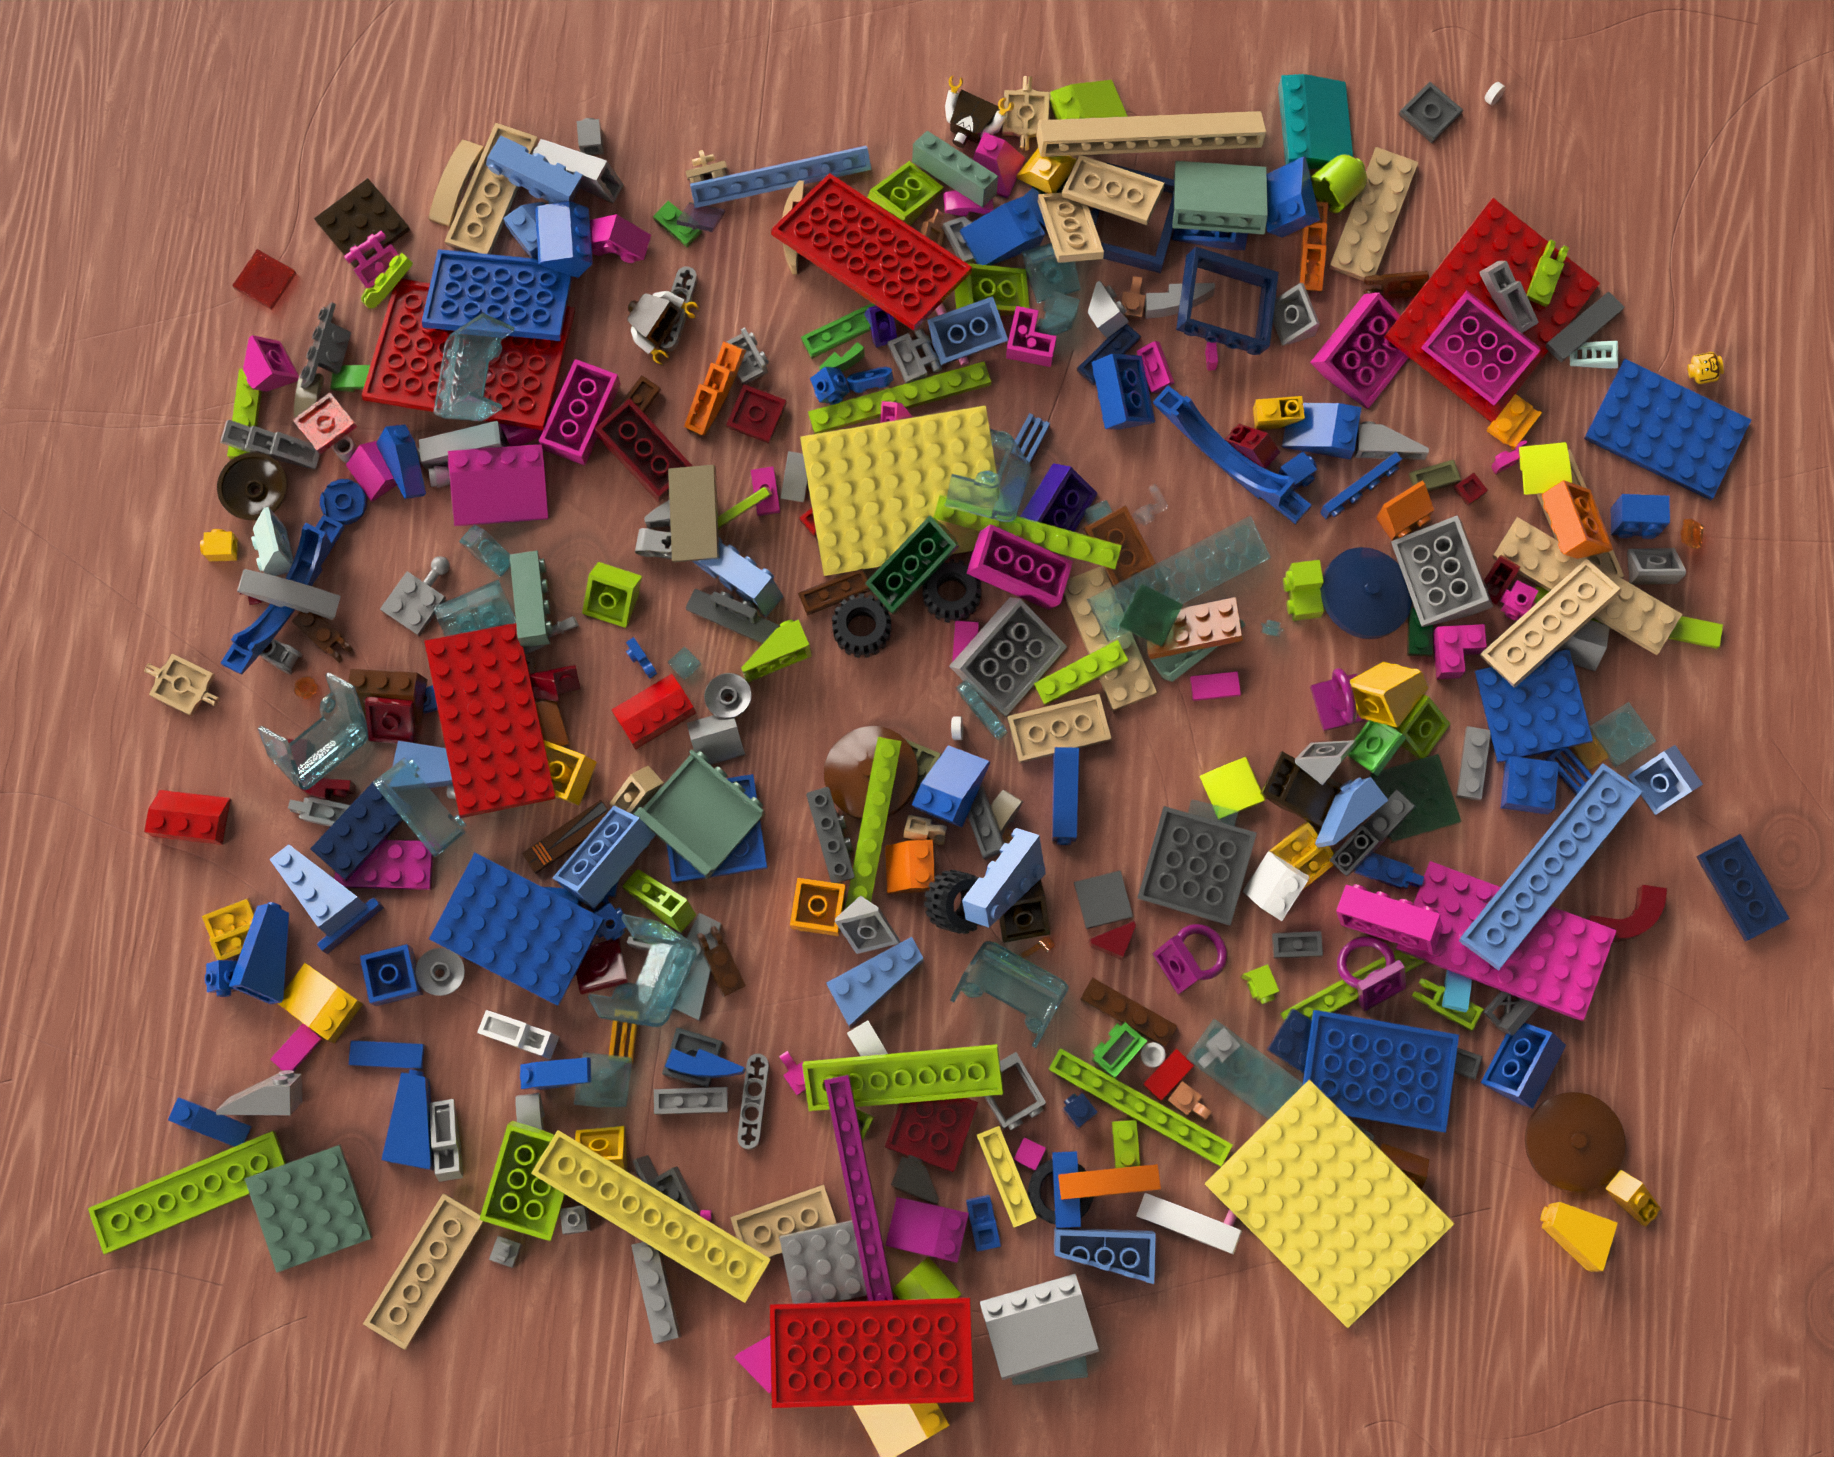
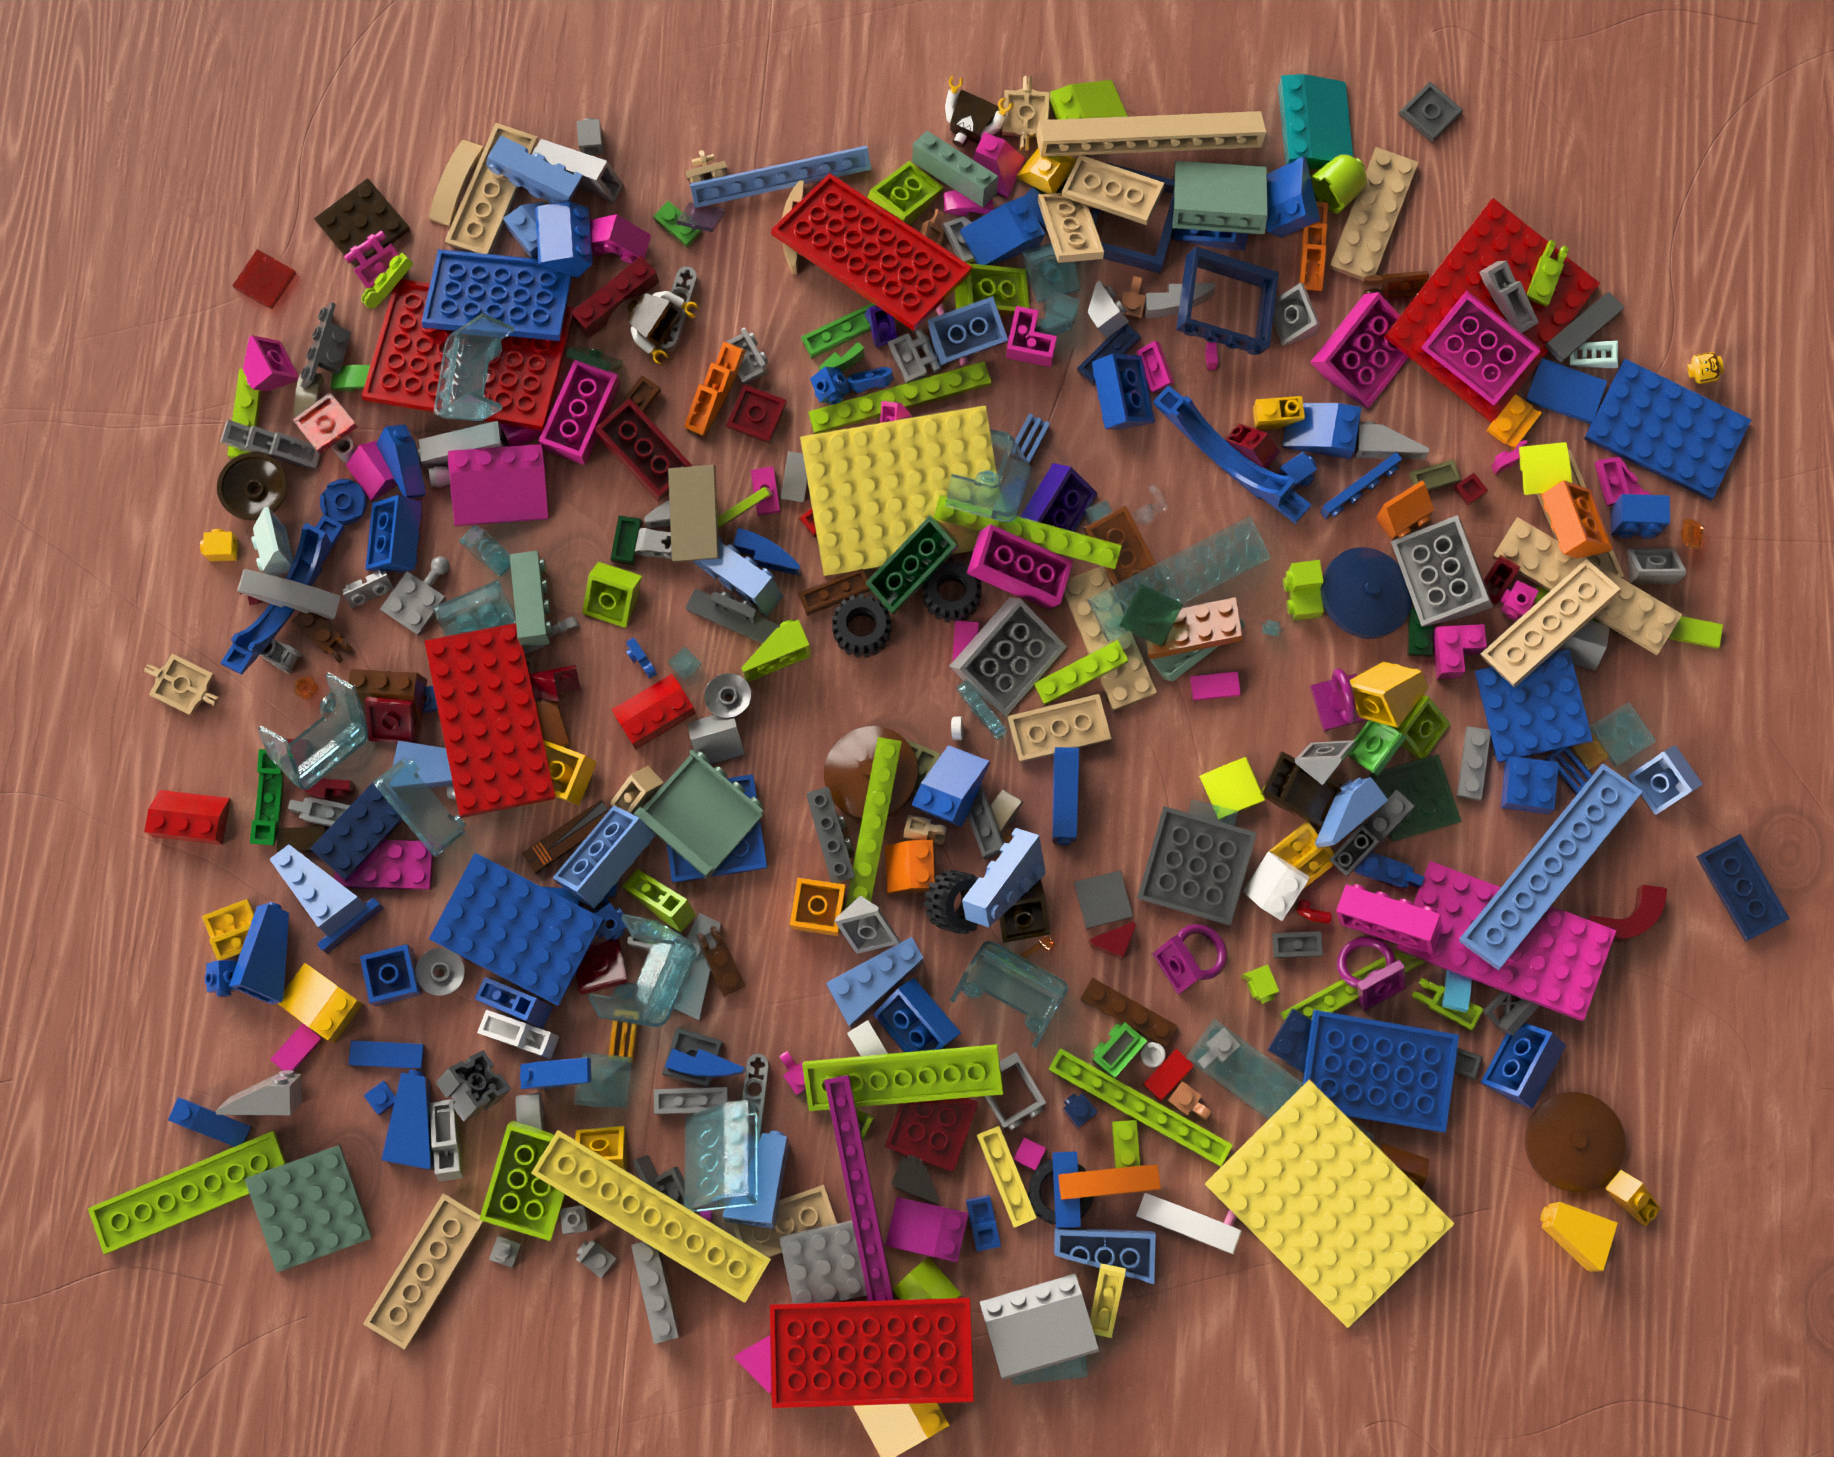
white tile [1485,82,1506,106] -> none
none -> green slope [250,749,284,846]
none -> dark brown tile [277,826,326,852]
none -> light grey hinge [342,570,394,608]
none -> blue plate [363,1080,396,1116]
none -> blue slope [365,495,422,573]
none -> dark grey brick [435,1050,511,1122]
none -> blue slope [475,977,553,1029]
none -> clear green plate [566,346,623,371]
none -> dark red arch [571,256,659,338]
none -> light grey bracket [576,1240,618,1279]
none -> dark green tile [610,516,642,565]
none -> clear light blue slope [684,1100,757,1212]
none -> medium blue slope [723,1131,790,1229]
none -> blue slope [733,528,801,576]
none -> blue slope [873,978,961,1053]
none -> light yellow plate [1090,1264,1126,1338]
none -> red arm [1296,900,1332,924]
none -> blue tile [1525,358,1607,425]
none -> dark pink wing [1594,457,1651,507]

